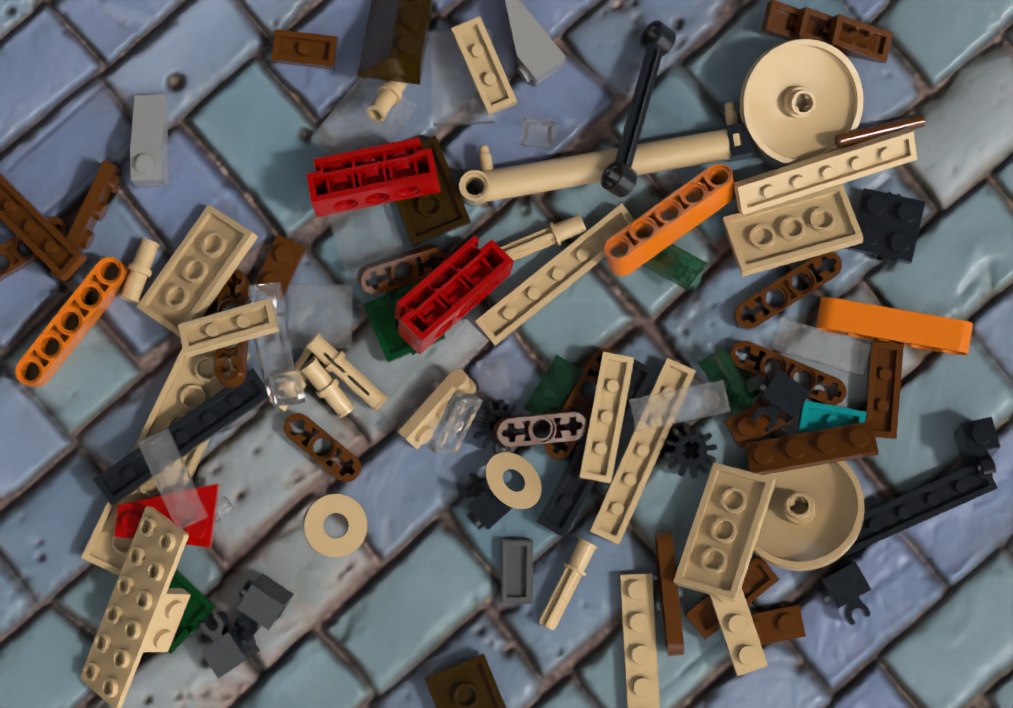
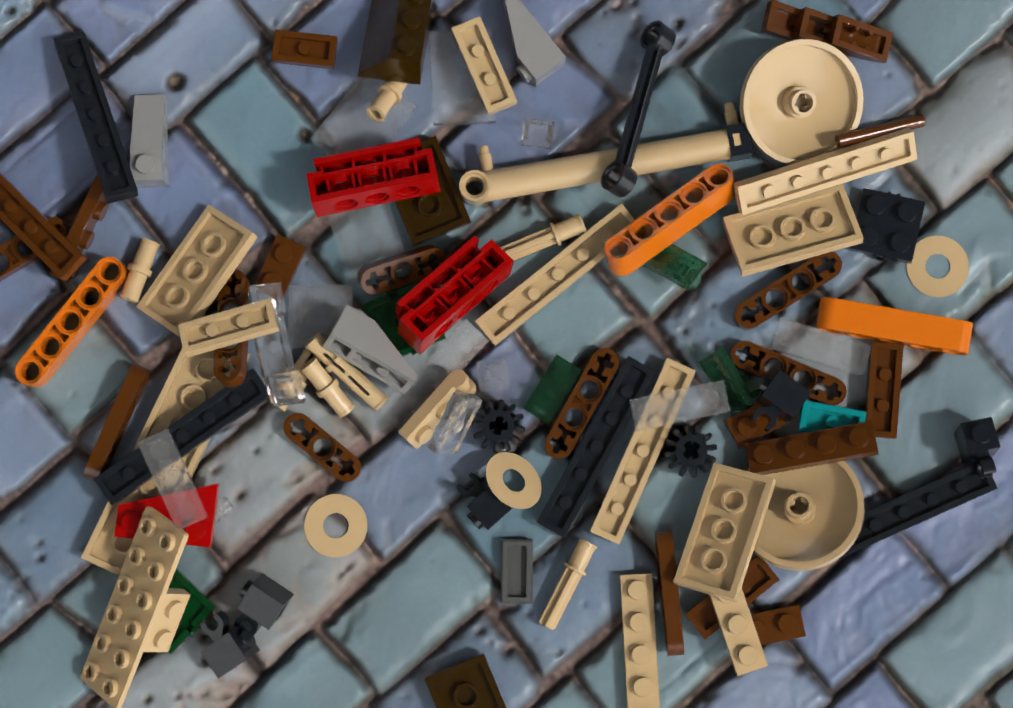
reddish brown beam [493,410,587,447] -> none
tan plate [579,352,634,484] -> none
black brick [817,561,871,625] -> none
none -> black plate [53,31,138,204]
none -> reddish brown beam [83,364,150,481]
none -> light grey slope [322,305,418,394]
none -> tan piece [907,236,969,297]

